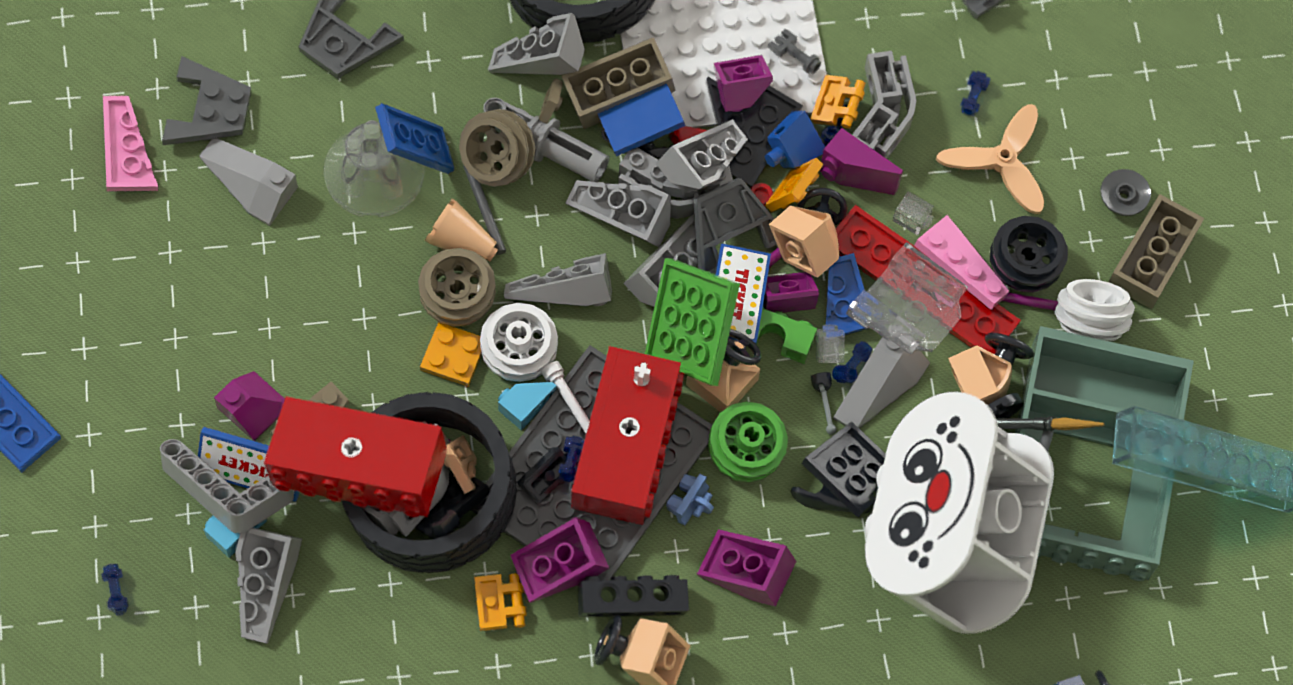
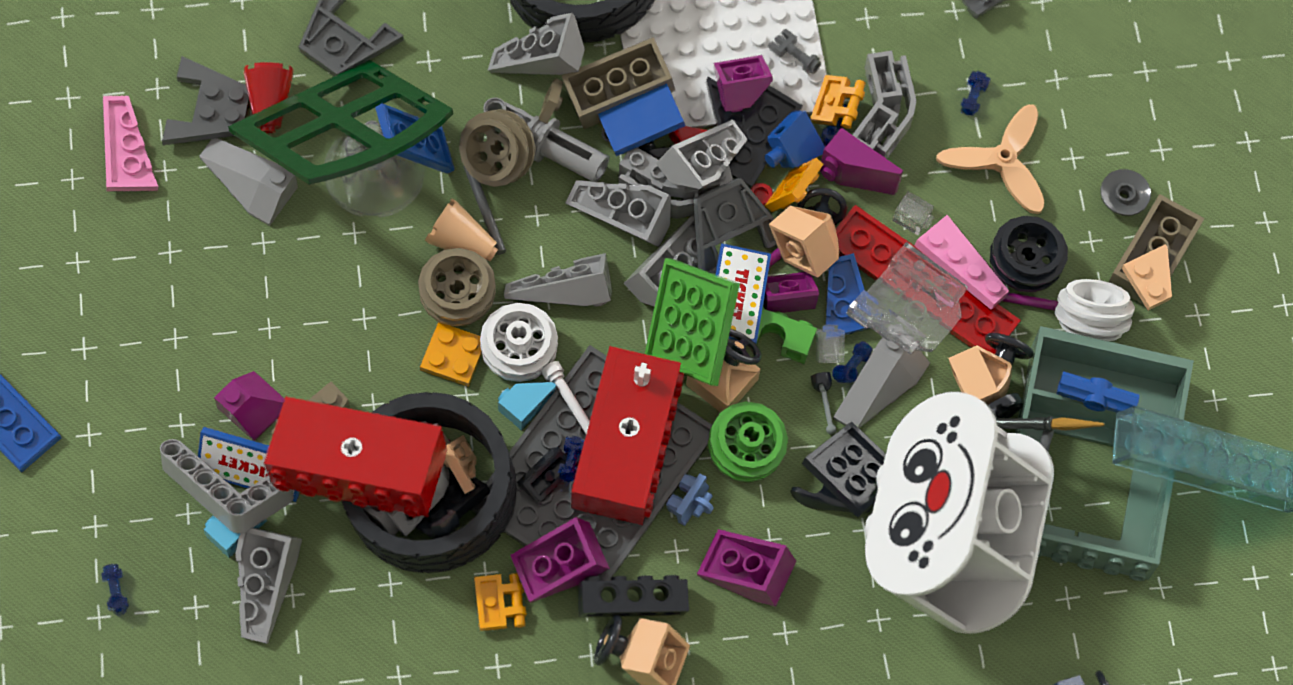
none -> dark green window [228,60,454,185]
none -> red cone [243,62,294,134]
none -> blue piece [1056,371,1139,418]
none -> light nougat wing [1122,244,1172,311]

